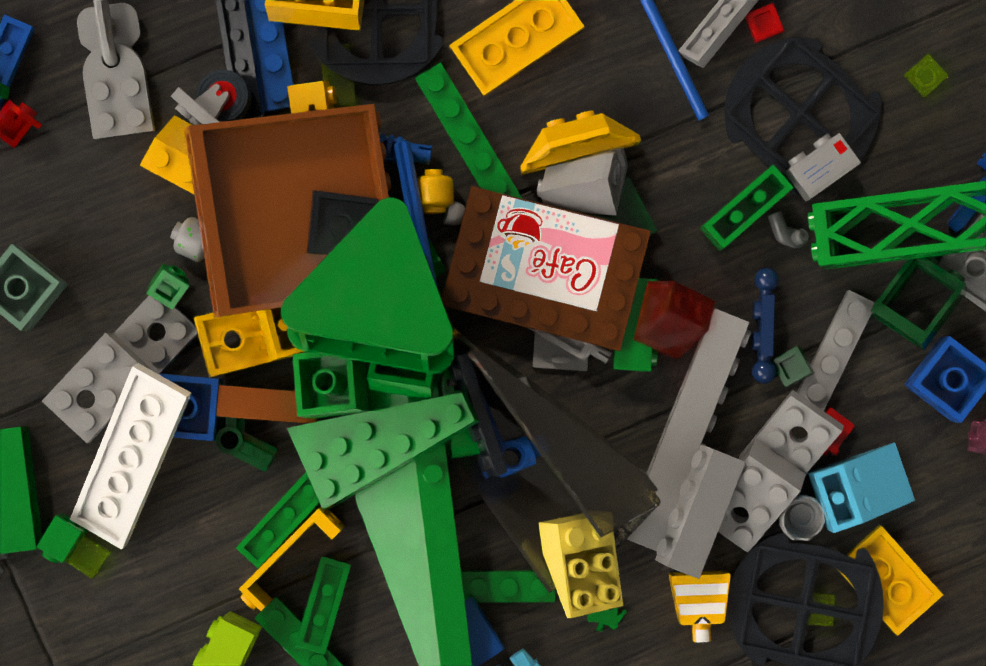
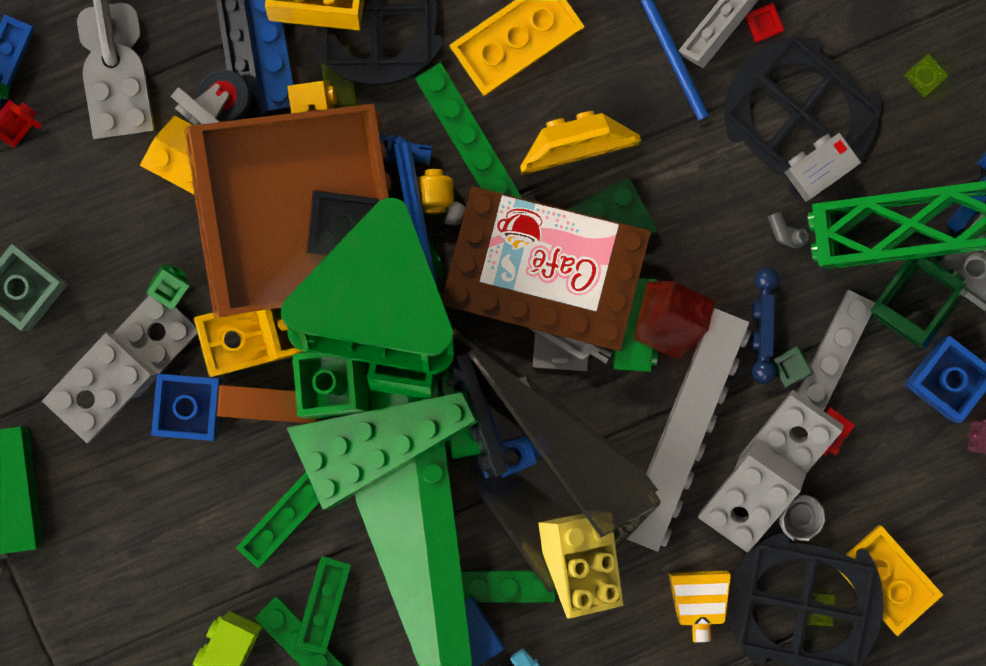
green brick [36,513,88,564] -> none
clear neon green tile [67,536,111,579] -> none
white plate [70,363,192,549] -> none
light grey head [170,217,204,262] -> none
dark green piece [215,416,279,472] -> none
yellow panel [239,506,346,611] -> none
light grey slope [537,147,628,215] -> none
green piece [587,607,627,632] -> none
light grey slope [655,444,745,579] -> none
green brick [699,164,794,251] -> none
medium azure slope [807,442,915,533] -> none

